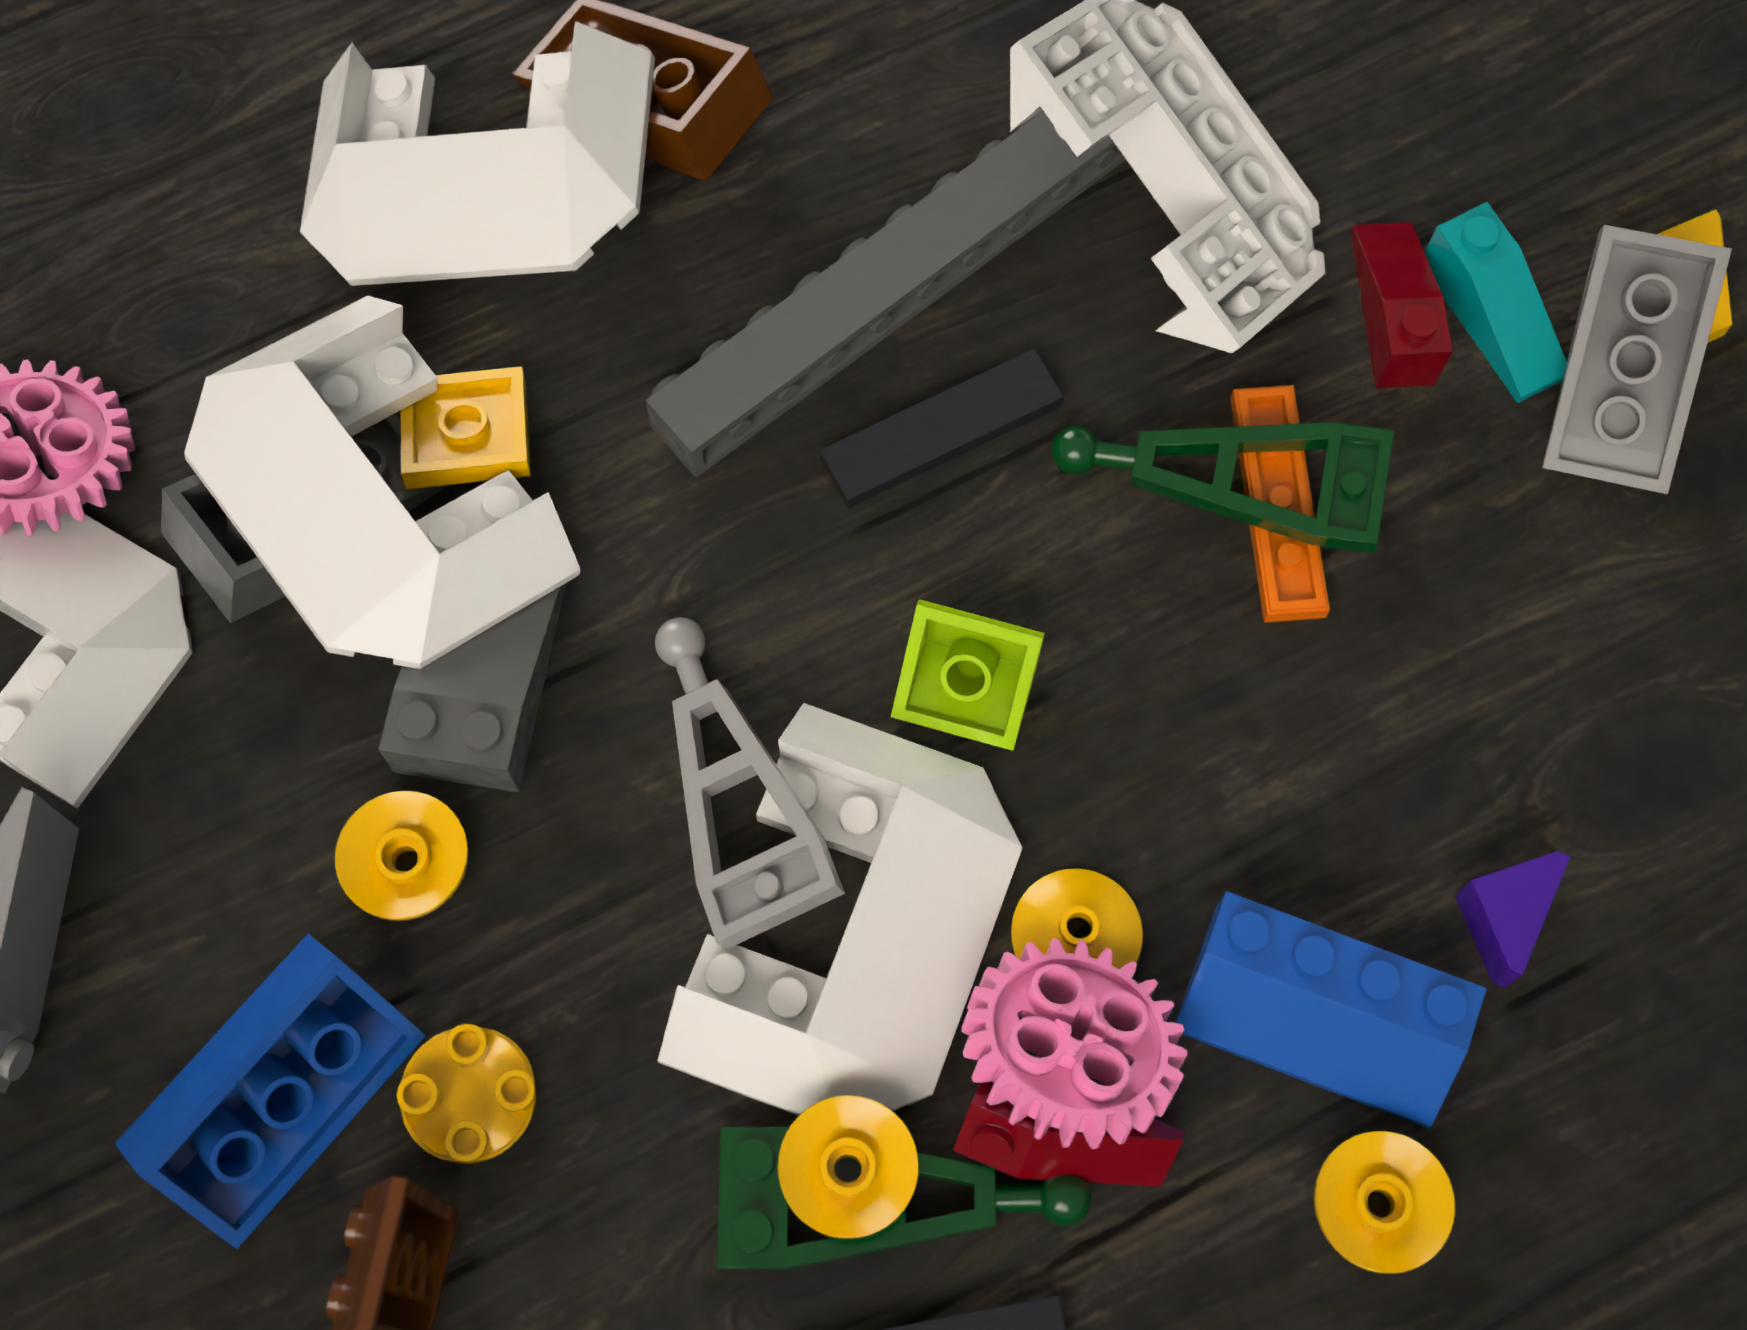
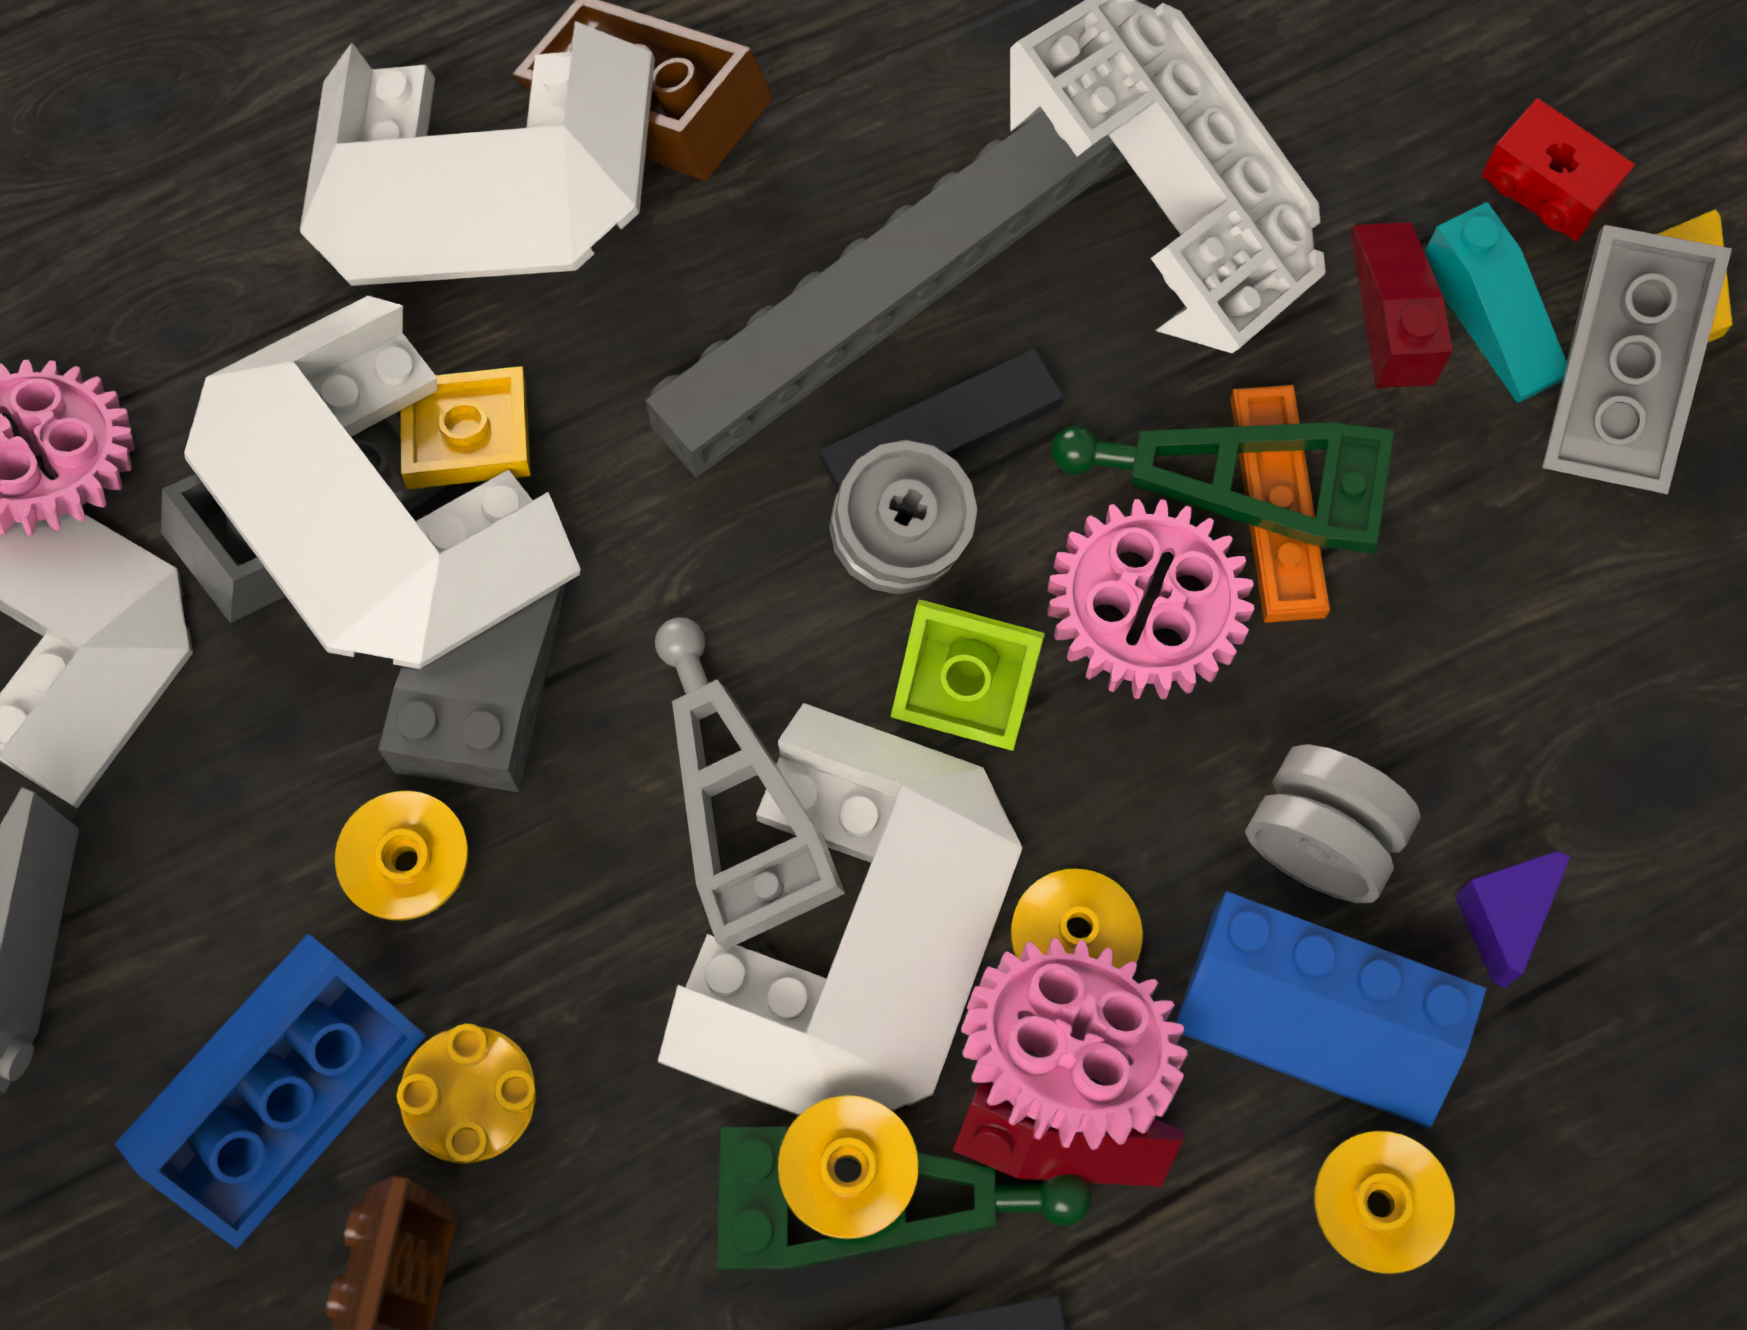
none -> light grey wheel [829,440,978,594]
none -> bright pink gear [1047,499,1254,699]
none -> light grey wheel [1245,744,1421,903]
none -> red brick [1481,98,1635,242]

